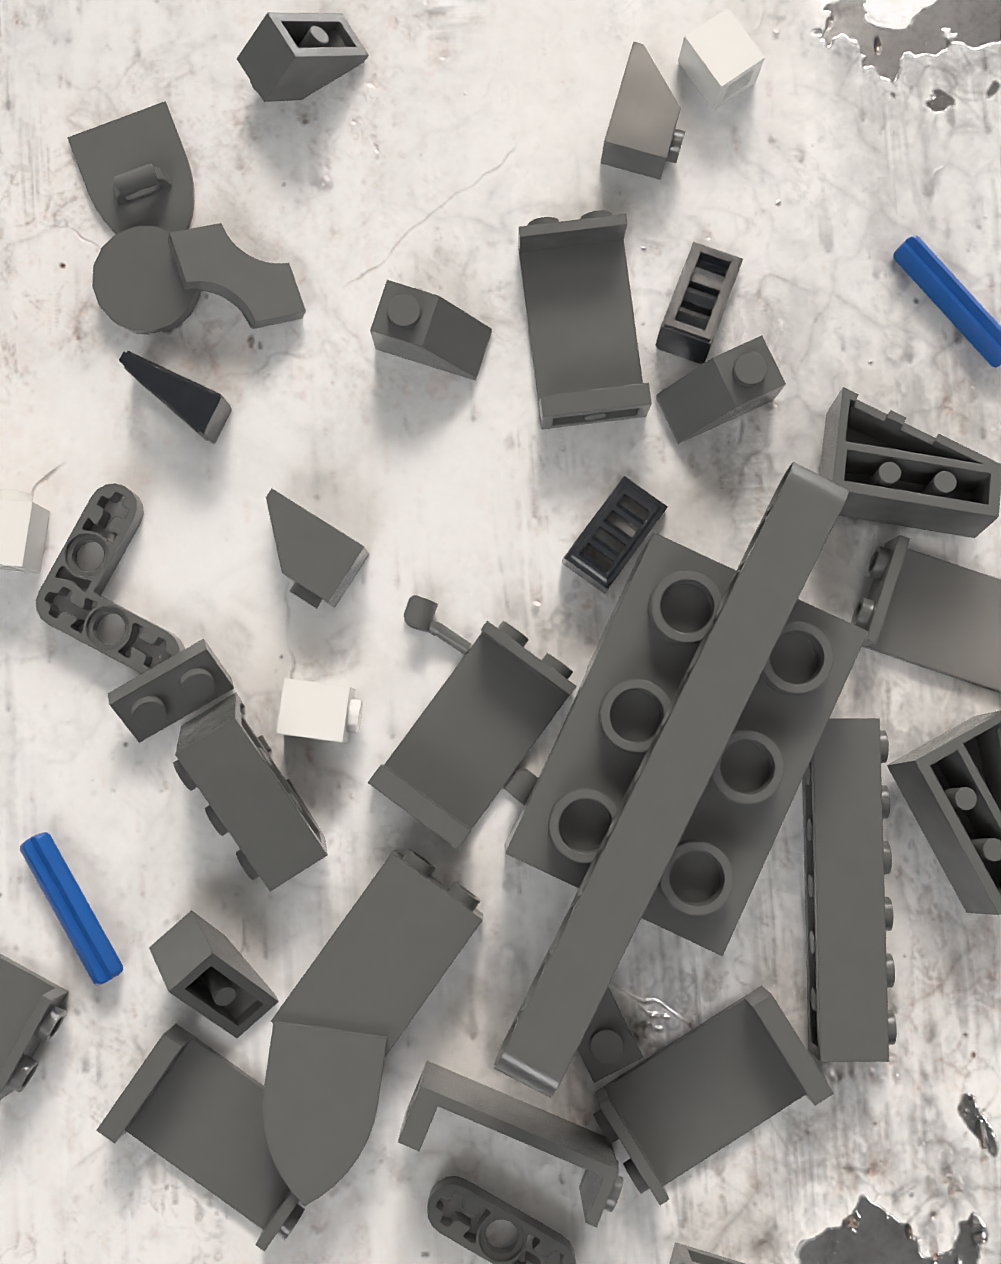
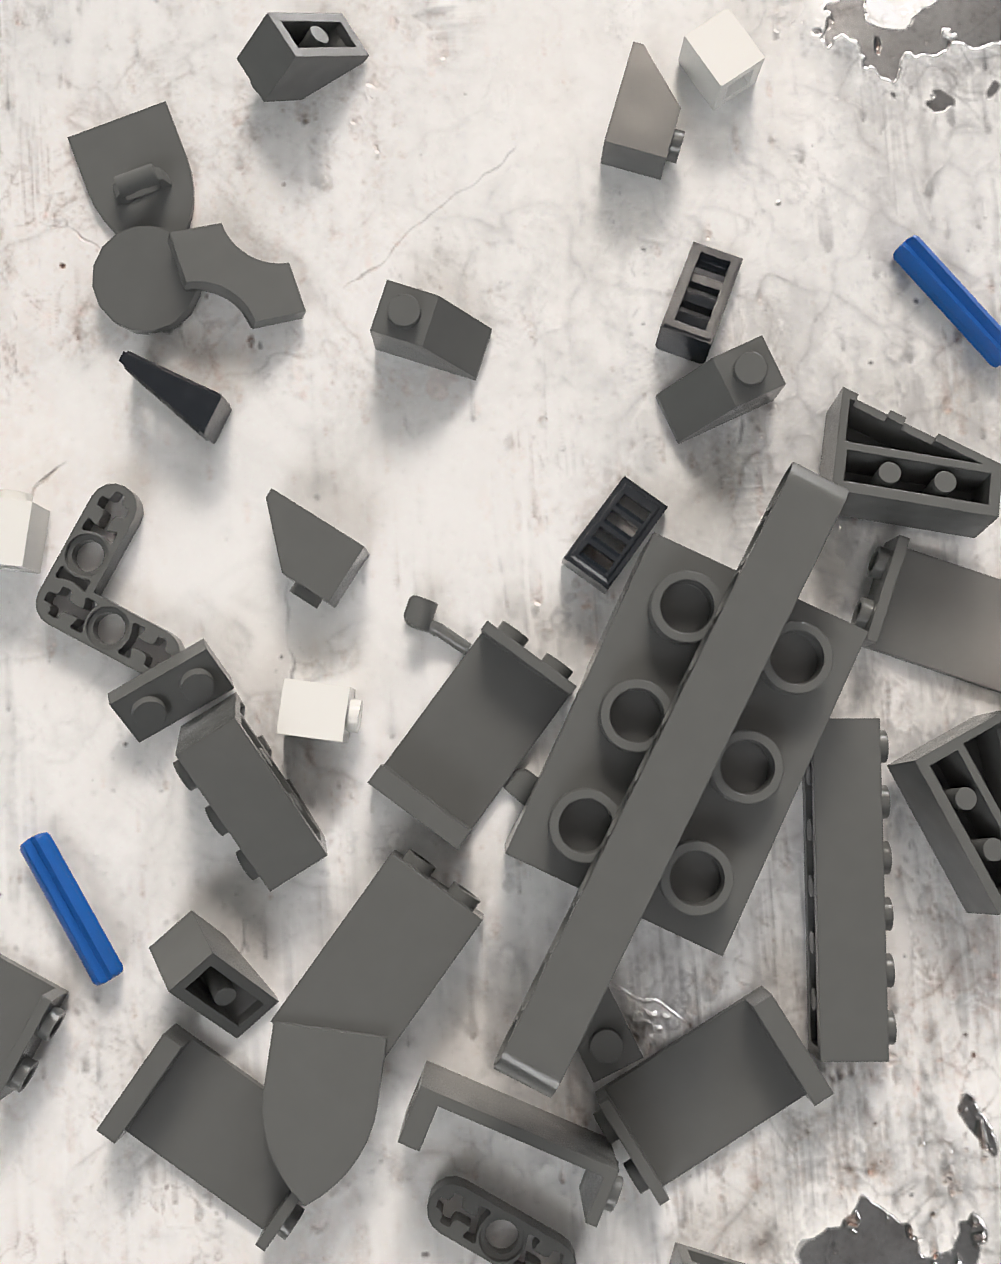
dark grey panel [518,210,652,430] -> none

